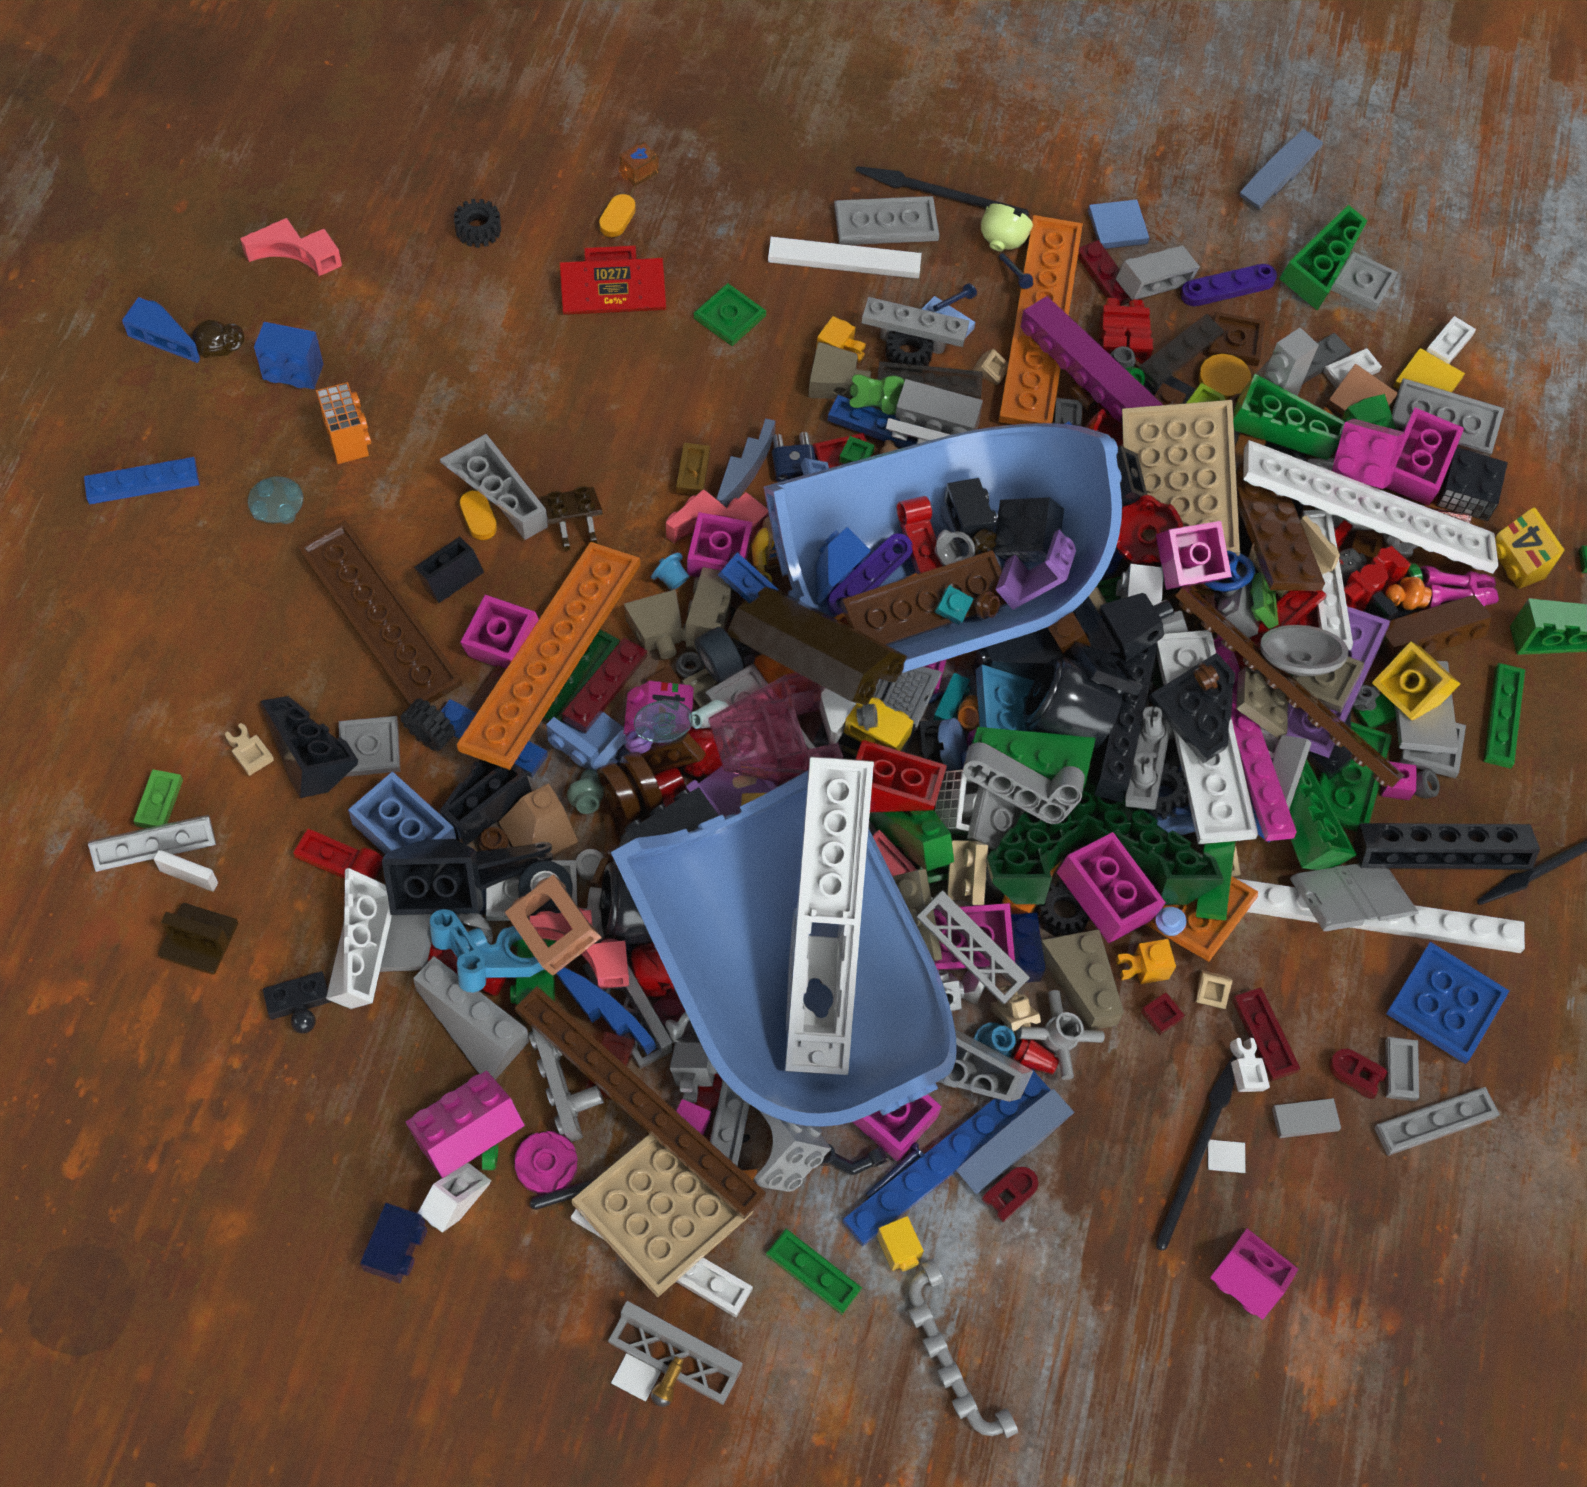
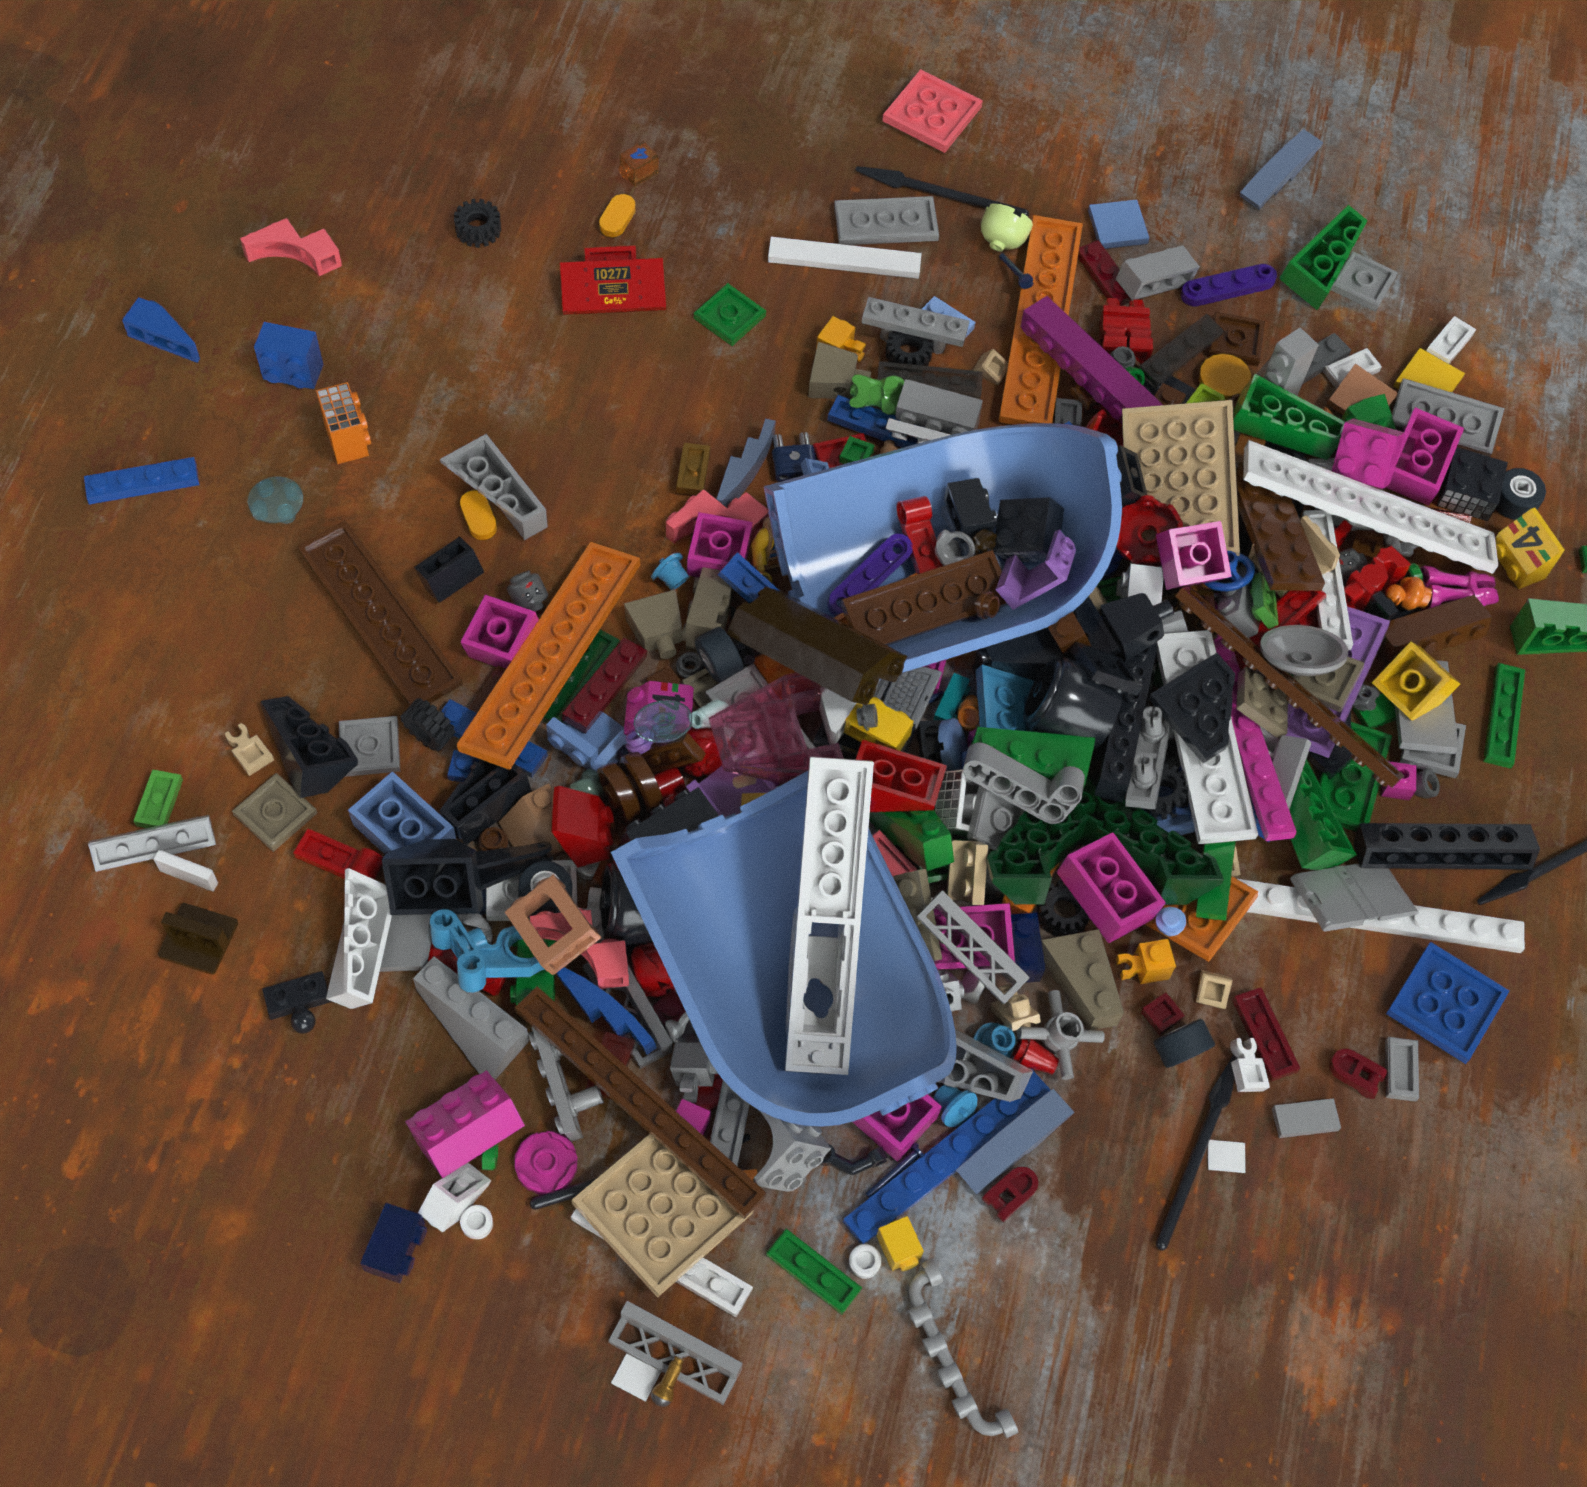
dark brown hair [192,320,245,358] -> none
dark brown plate [541,486,603,551] -> none
blue slope [816,527,871,604] -> none
dark blue piece [933,283,977,311] -> none
teal plate [934,585,974,625] -> none
reddish brown plate [1193,663,1219,691] -> none
dark pink slope [1210,1229,1299,1320] -> none
light grey tile [1374,1087,1500,1156] -> none
none -> dark tan tile [232,773,317,852]
none -> blue plate [448,750,480,782]
none -> white tile [460,1205,493,1239]
none -> dark grey head [507,570,548,611]
none -> red slope [552,786,614,868]
none -> white tile [849,1244,881,1279]
none -> coral plate [882,69,983,153]
none -> dark azure piece [934,1085,978,1127]
none -> black wheel [1153,1019,1215,1068]
none -> black wheel [1496,468,1546,520]

